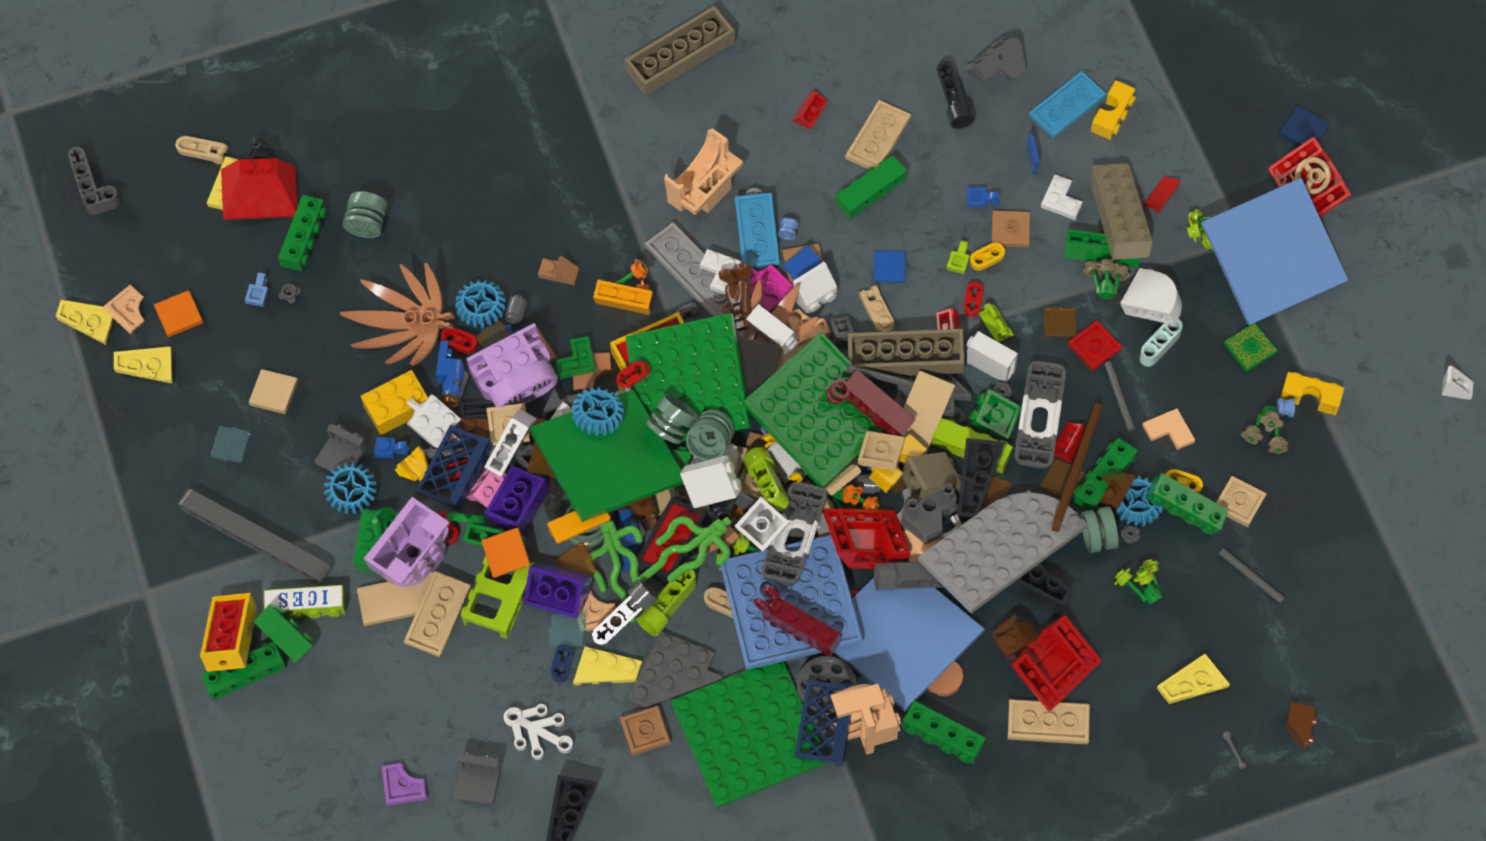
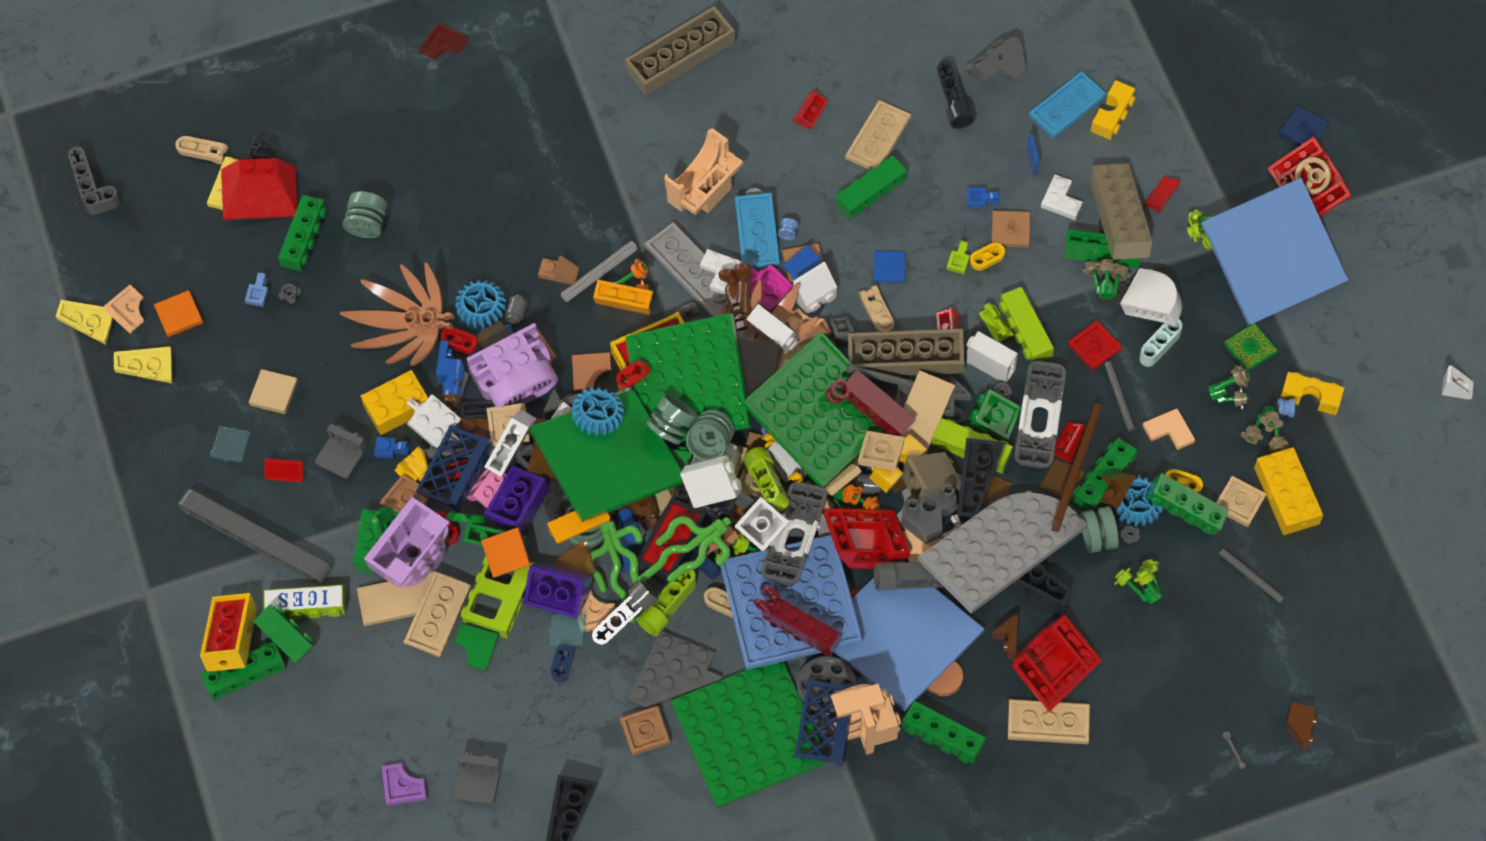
dark azure gear [324,462,377,514] -> none
white plant [504,704,573,760] -> none
green tile [555,336,596,379] -> none
light yellow wing [573,647,642,685] -> none
red beam [964,282,983,317] -> none
reddish brown slope [995,622,1040,658] -> none
clear orange piece [1044,307,1076,338] -> none
light yellow wing [1157,654,1230,704] -> none
none -> red slope [264,458,305,482]
none -> medium nougat plate [380,473,432,514]
none -> clear red tile [419,23,469,60]
none -> green tile [455,624,499,672]
none -> light grey axle [561,241,637,302]
none -> dark blue beam [688,549,721,580]
none -> lime brick [999,287,1054,363]
none -> plant [1208,365,1250,410]
none -> yellow brick [1254,447,1323,535]

